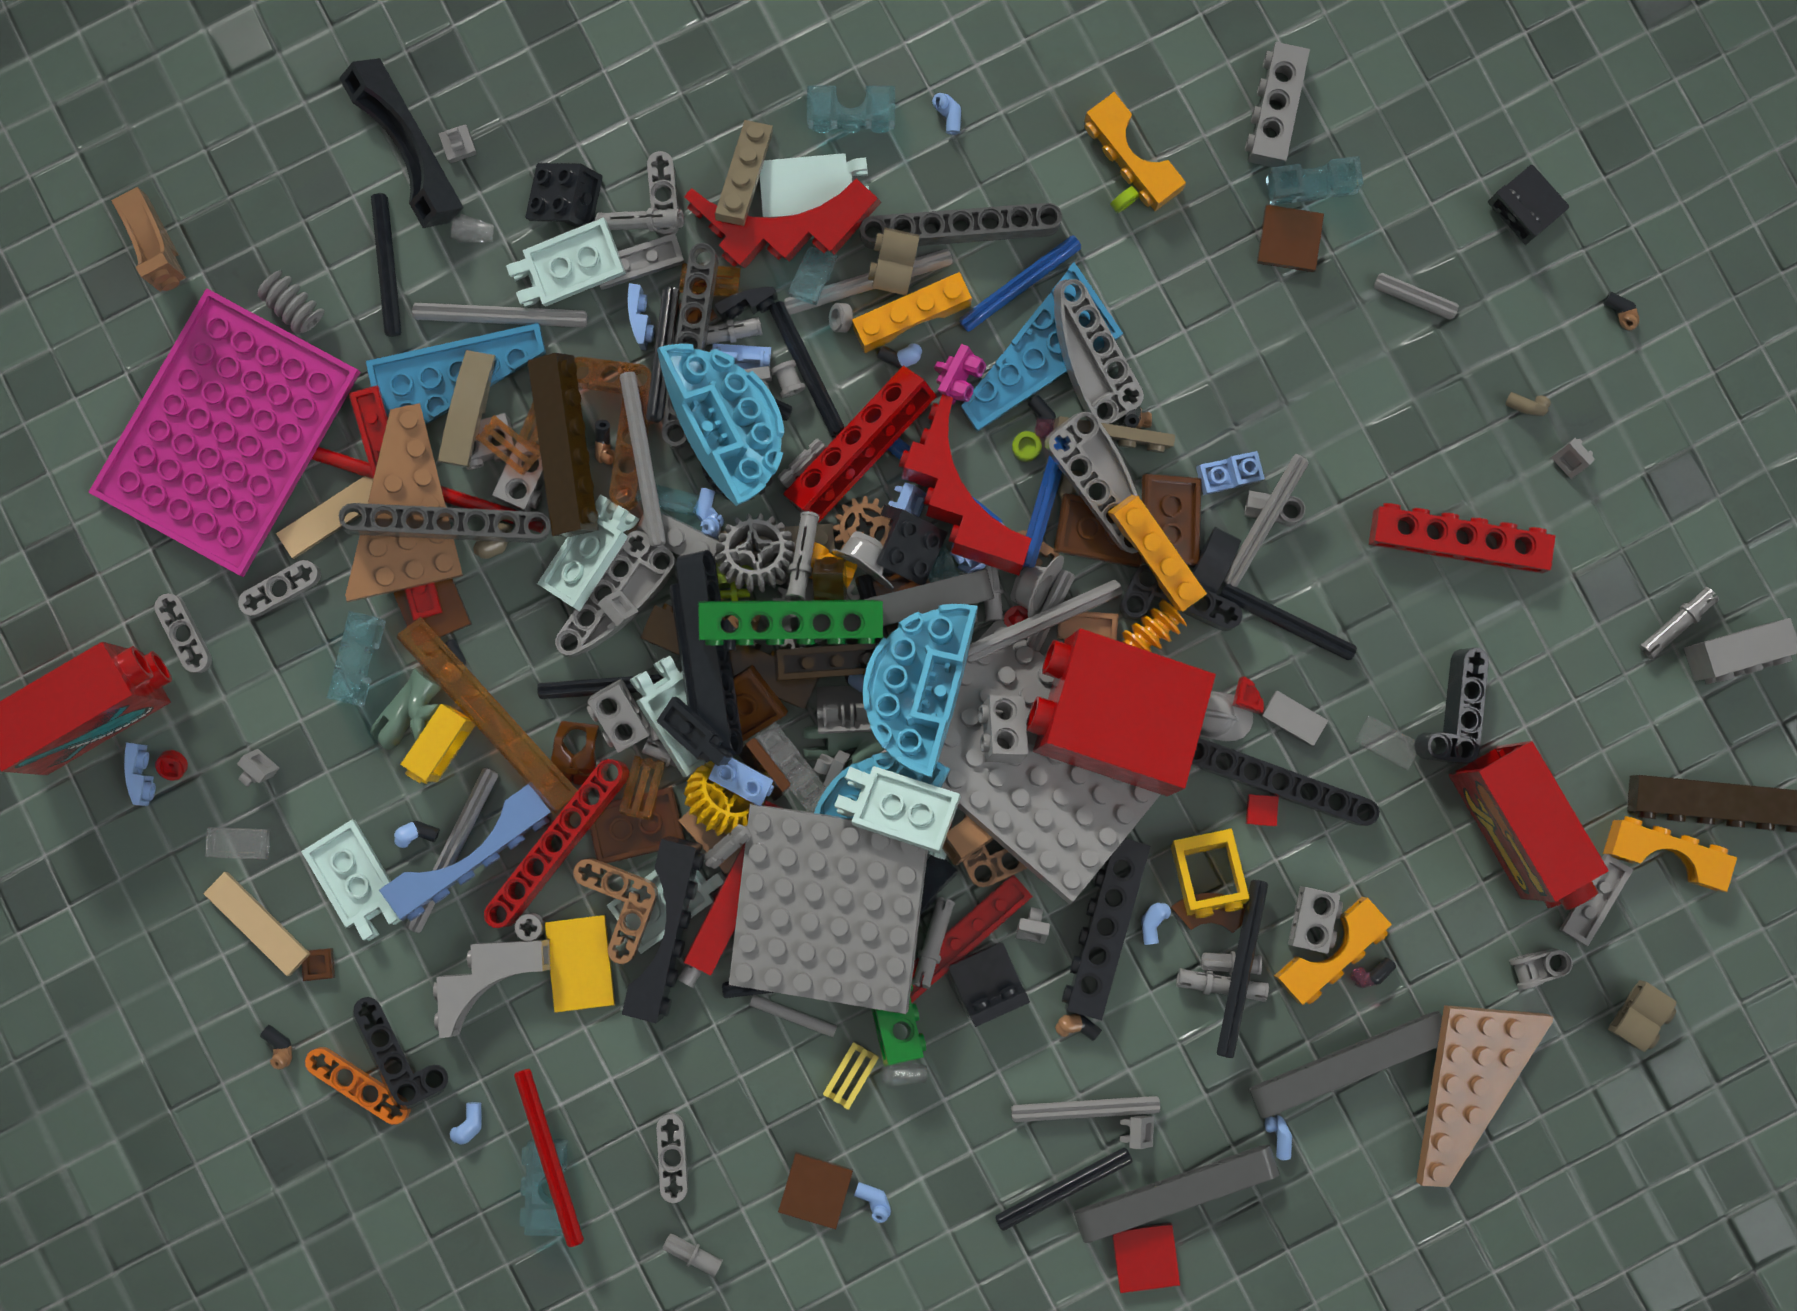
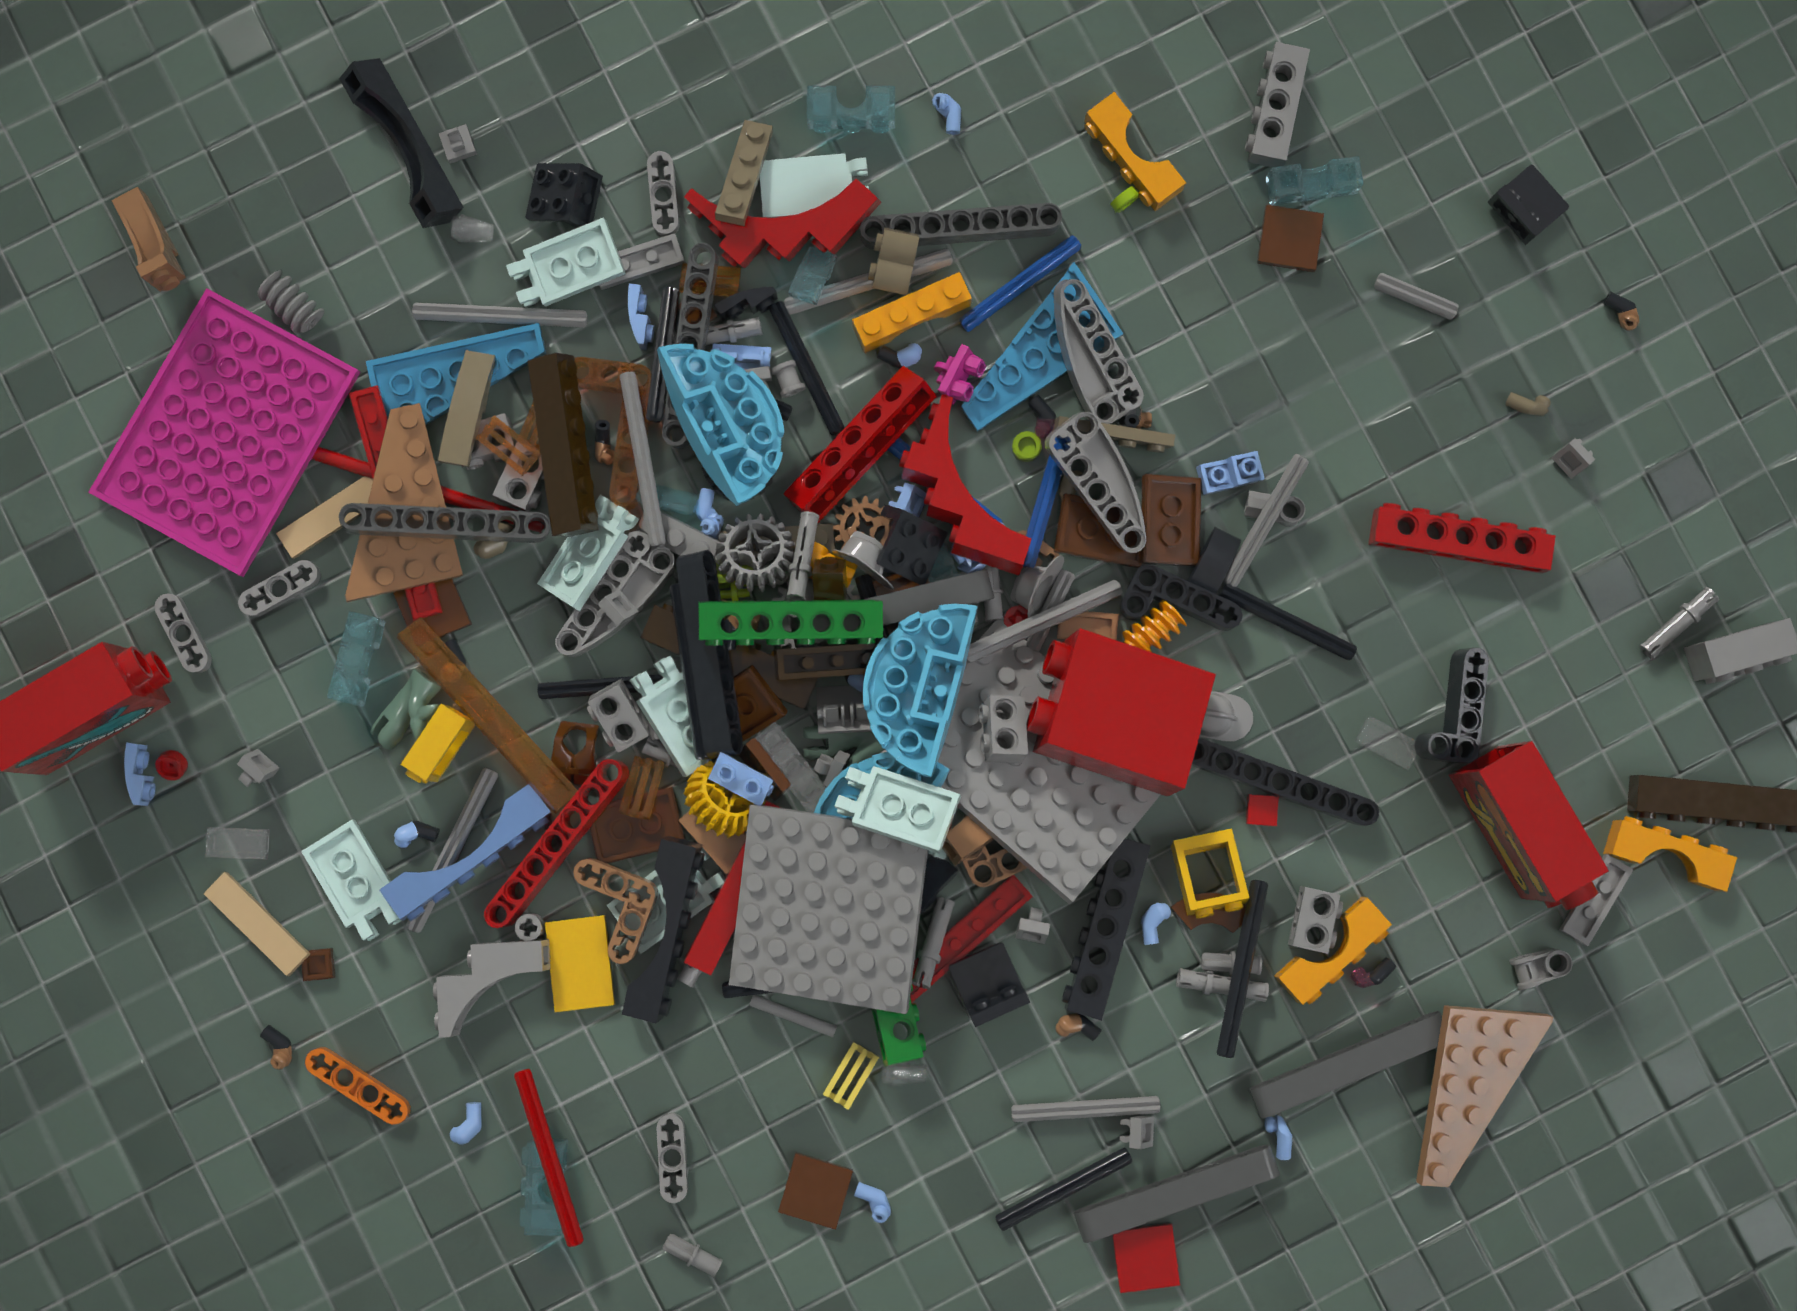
black beam [353,997,448,1110] -> none
black axle [371,193,402,337] -> none
light grey pin [595,207,684,232] -> none
black hinge [656,697,733,766] -> none
light grey axle [704,824,751,869] -> none
light grey axle [778,439,826,488] -> none
light grey tile [829,303,853,333] -> none
light orange arch [1107,495,1207,612] -> none
red tile [1232,676,1264,714] -> none
light grey tile [1261,691,1328,746] -> none
dark tan brick [1608,980,1677,1052] -> none

